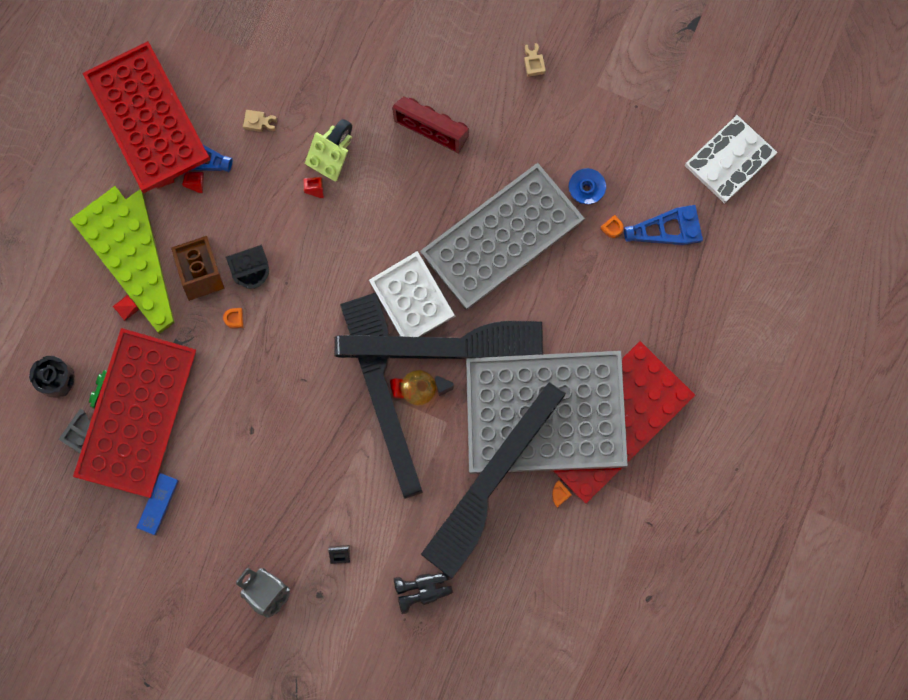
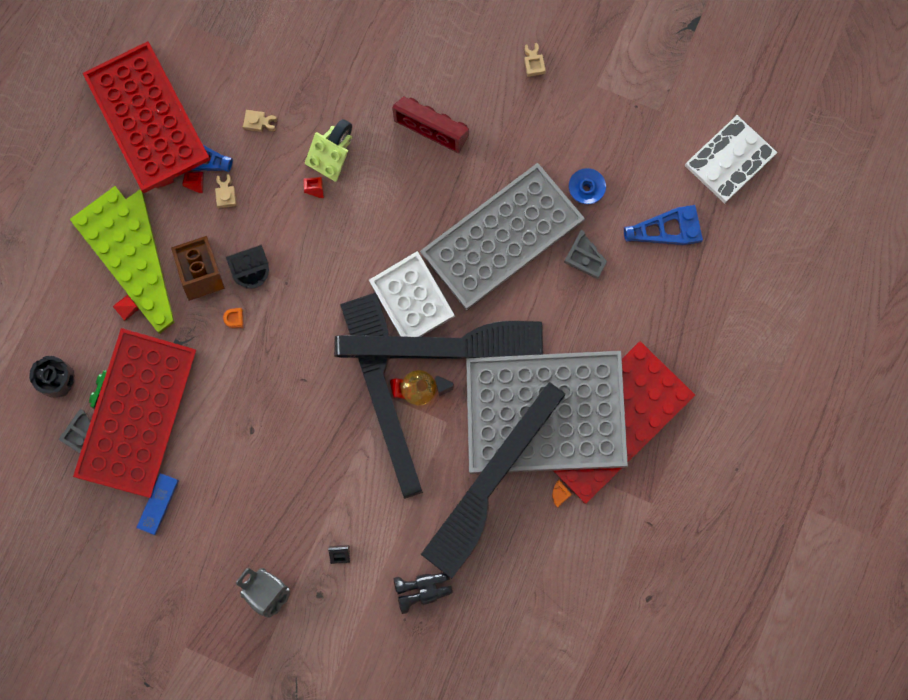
orange tile [600,215,624,238] -> none
none -> tan plate [215,174,237,209]
none -> dark grey wing [564,230,607,279]

